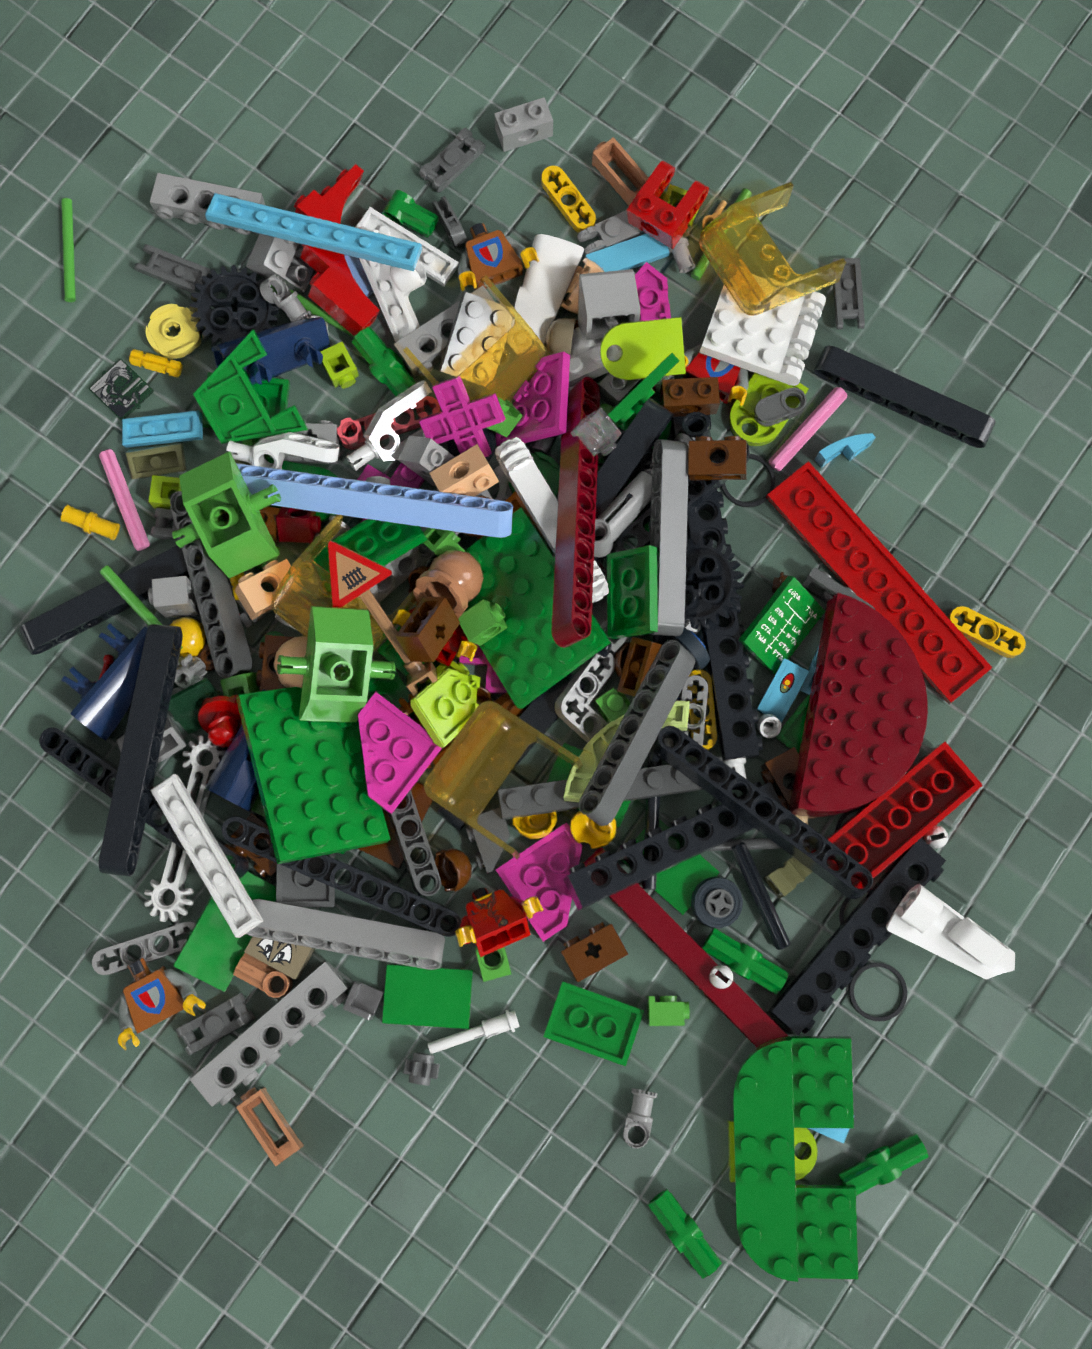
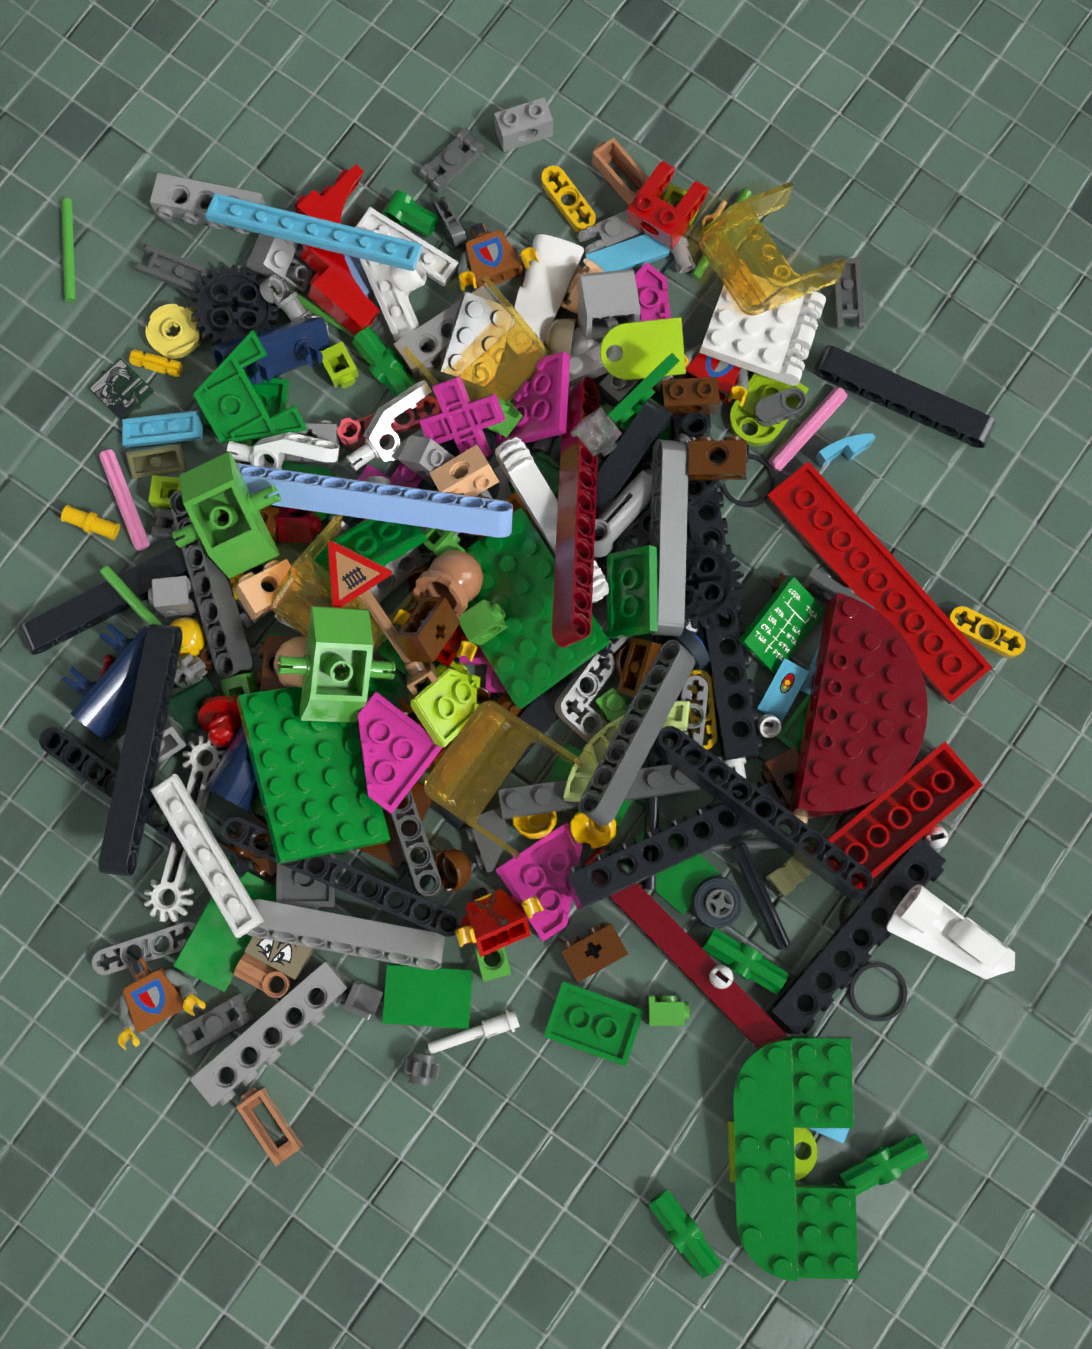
light grey connector [623,1088,658,1149] -> none

